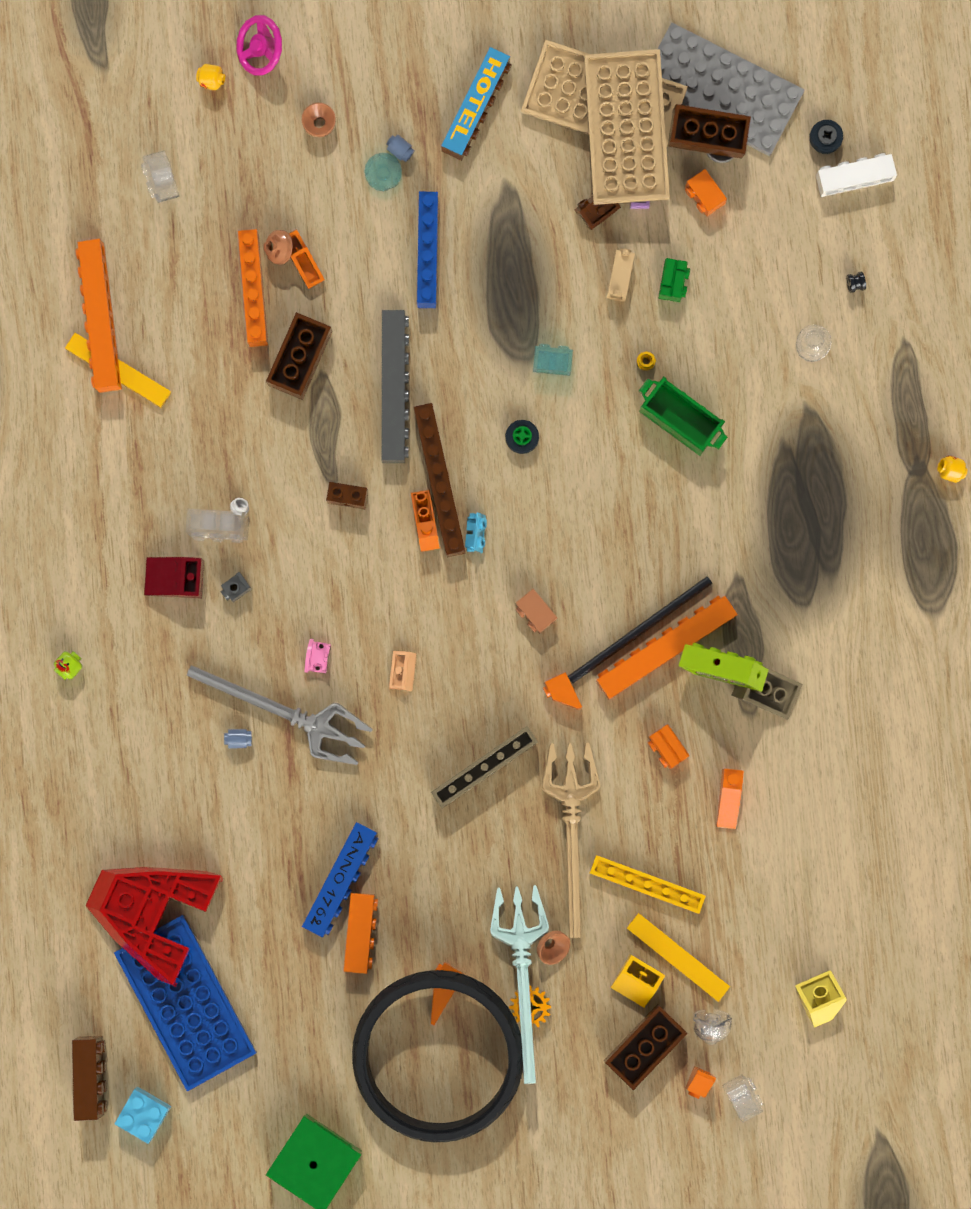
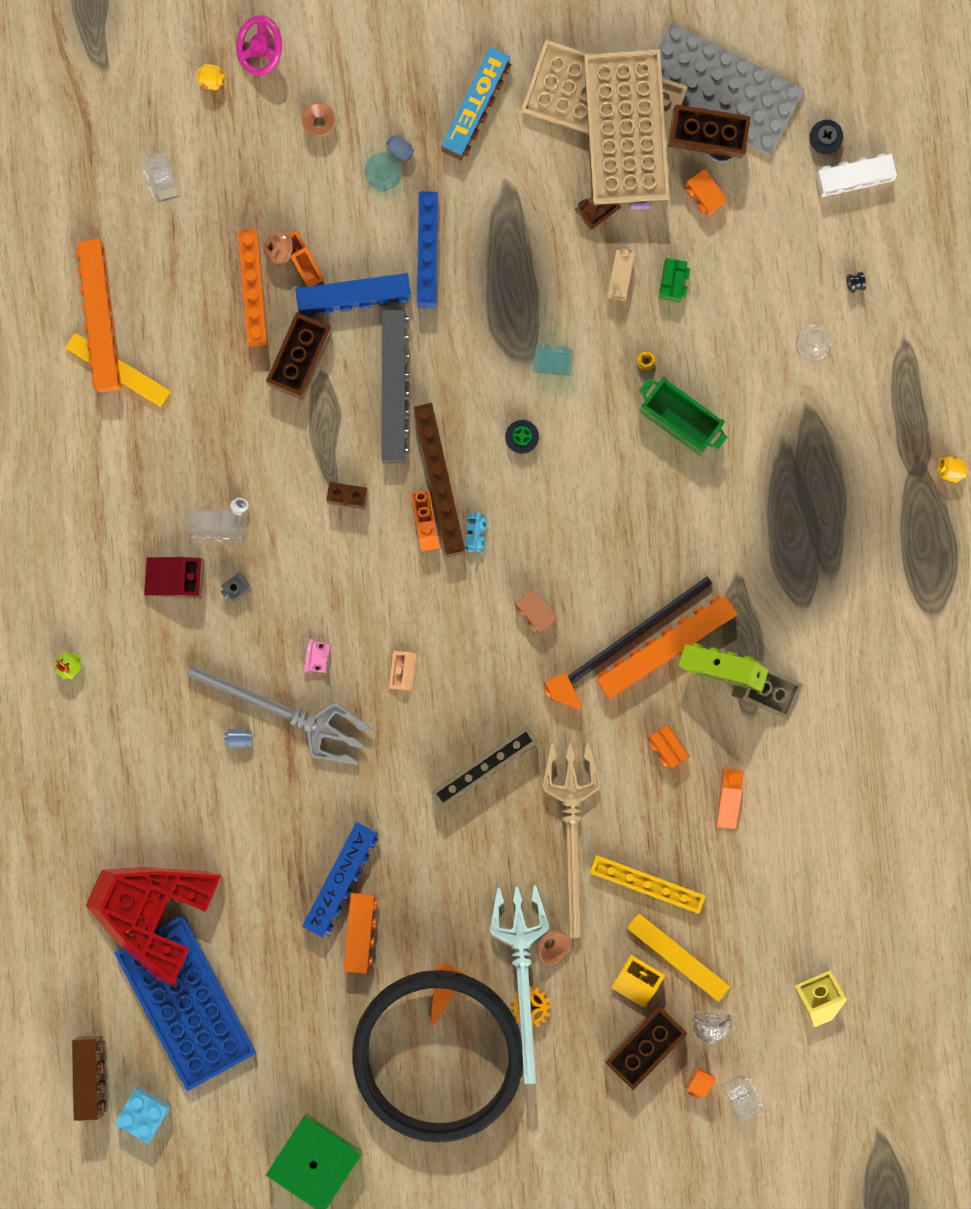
none -> blue brick [295,273,412,317]

